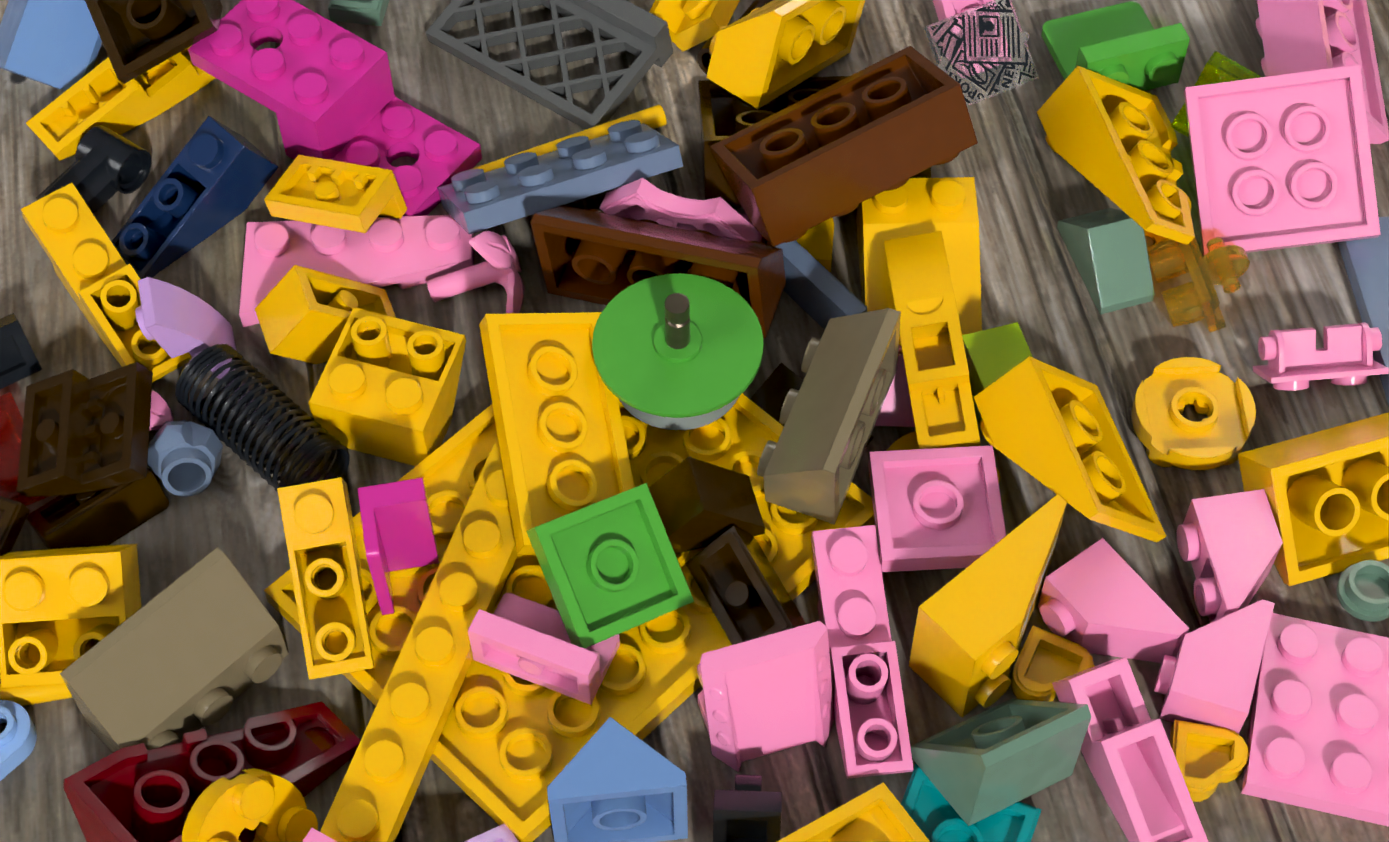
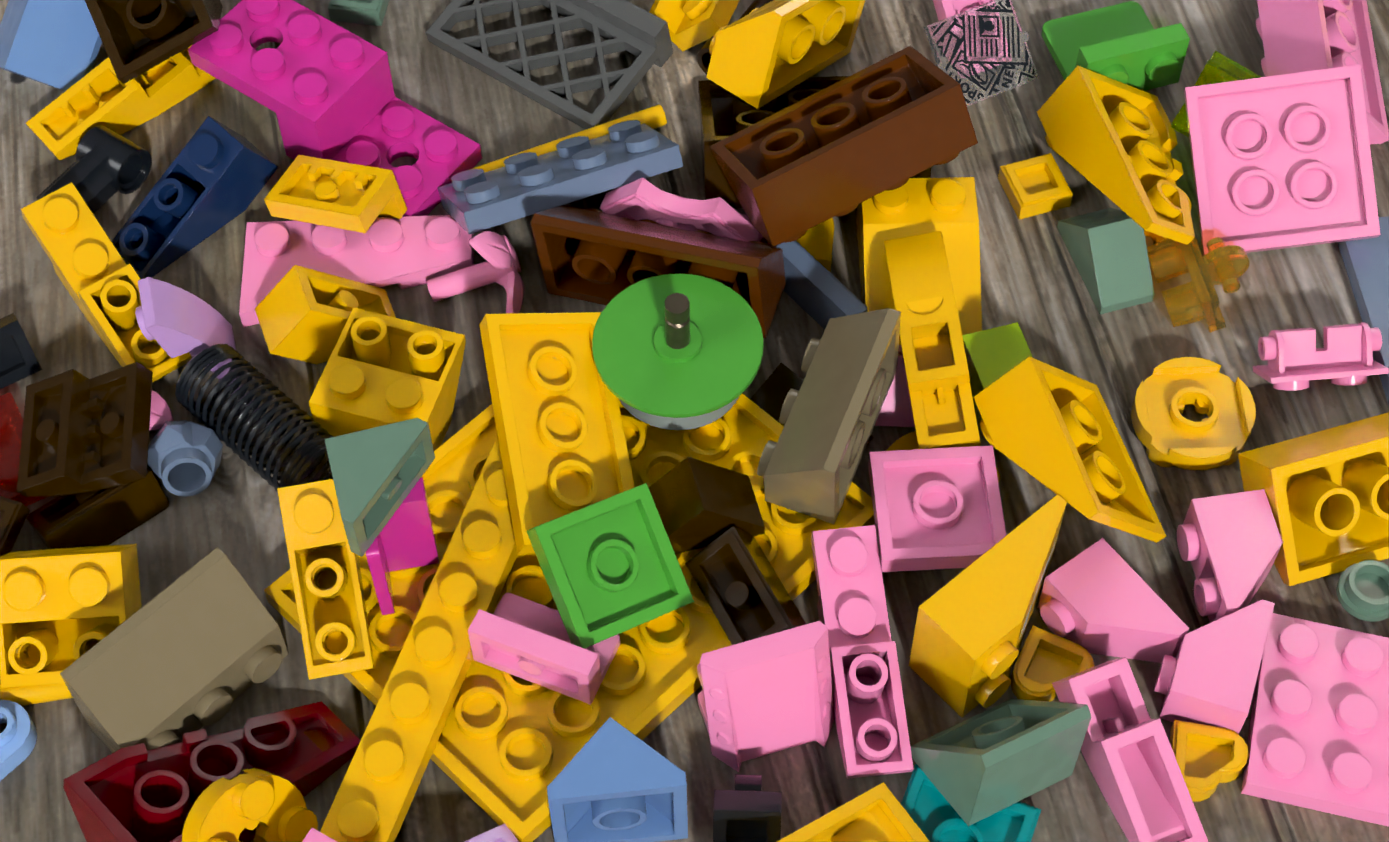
none -> sand green slope [324,418,435,557]
none -> yellow tile [998,153,1073,220]

